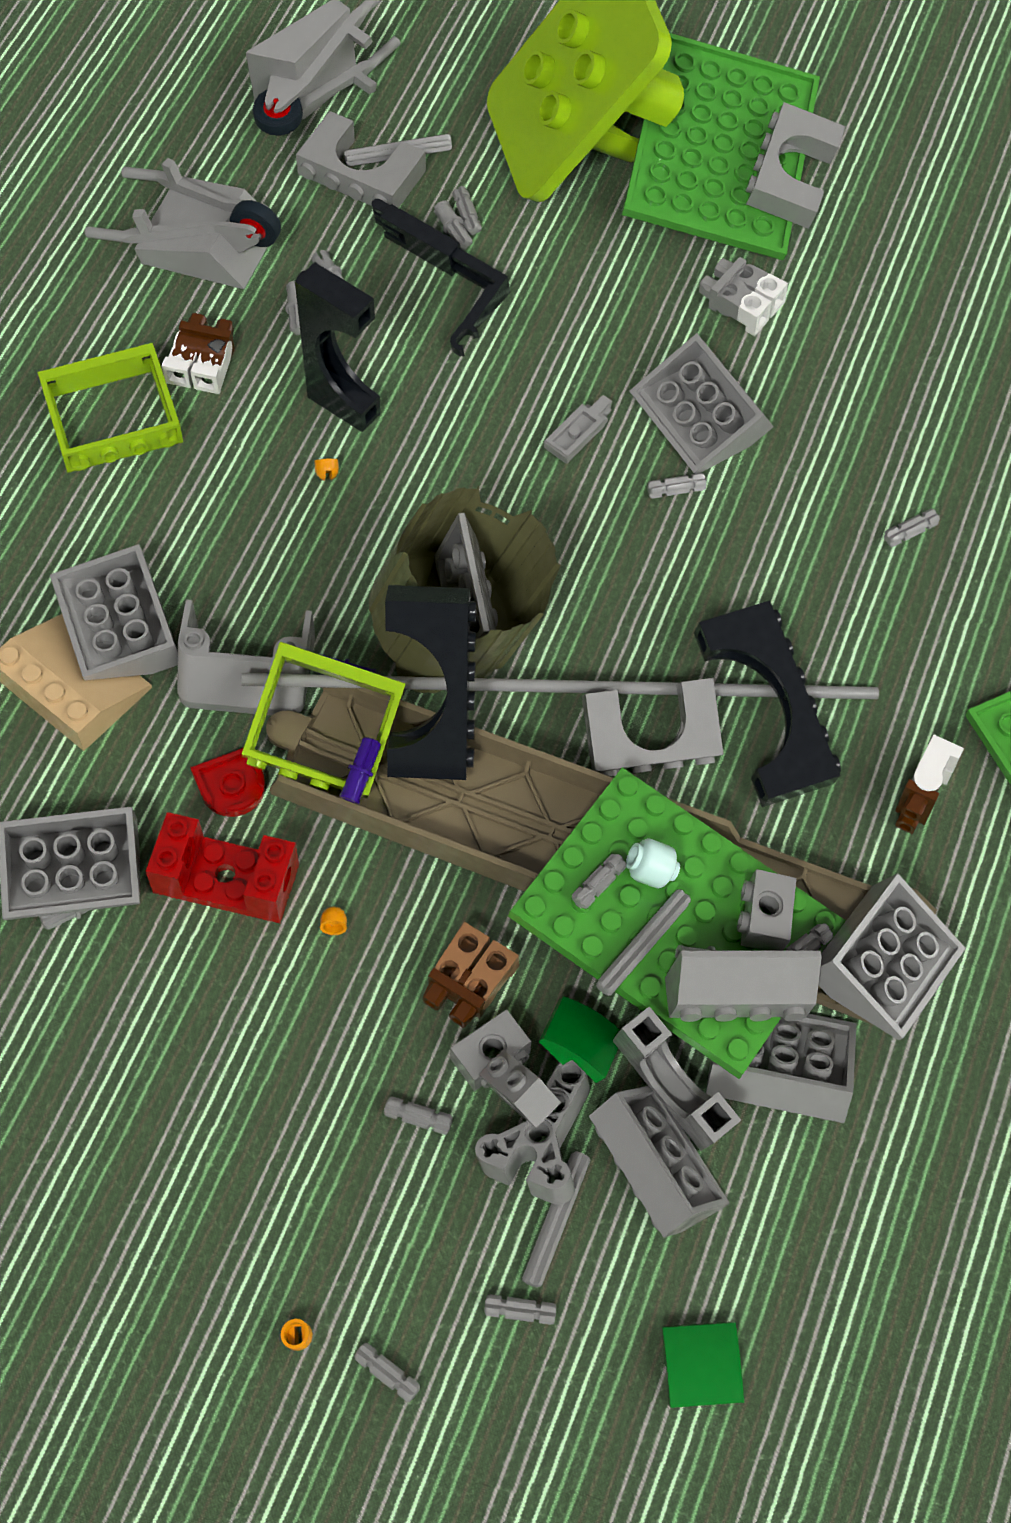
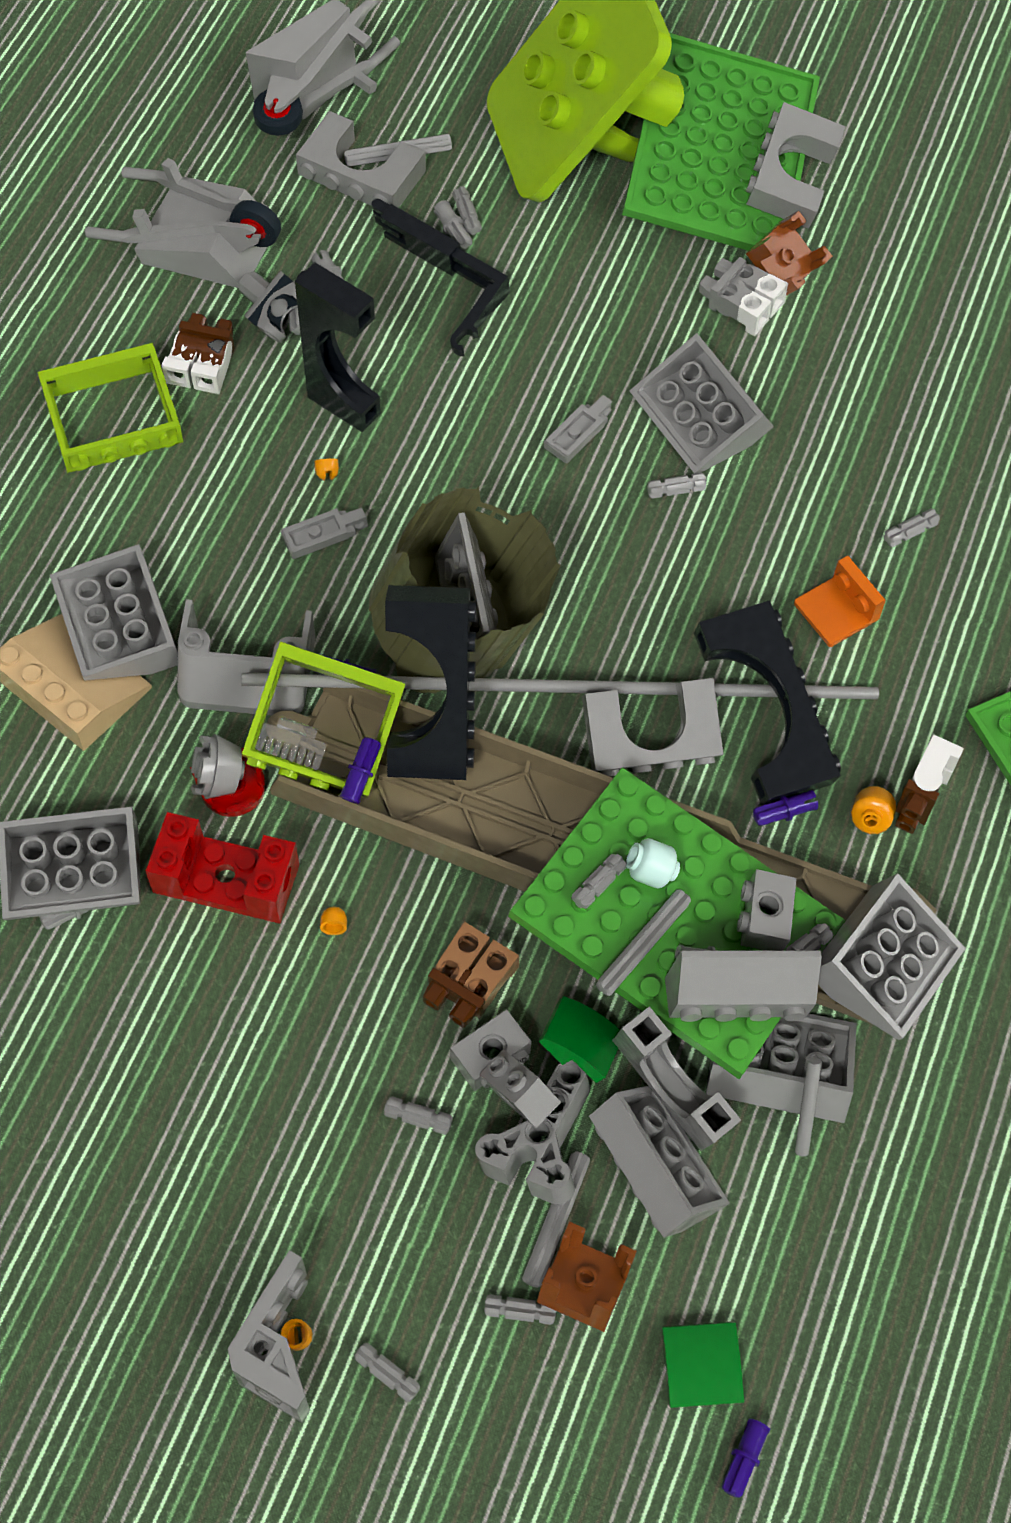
none -> light grey cone [191,734,245,799]
none -> light grey bracket [228,1250,310,1423]
none -> light grey connector [239,271,298,343]
none -> clear piece [256,716,327,770]
none -> light grey hinge [281,507,368,559]
none -> dark orange panel [537,1222,637,1332]
none -> dark purple axle [721,1418,771,1498]
none -> dark orange panel [746,211,833,296]
none -> dark purple axle [753,790,818,826]
none -> orange bracket [794,555,886,647]
none -> light grey bar [795,1057,822,1156]
none -> light orange head [851,786,896,834]

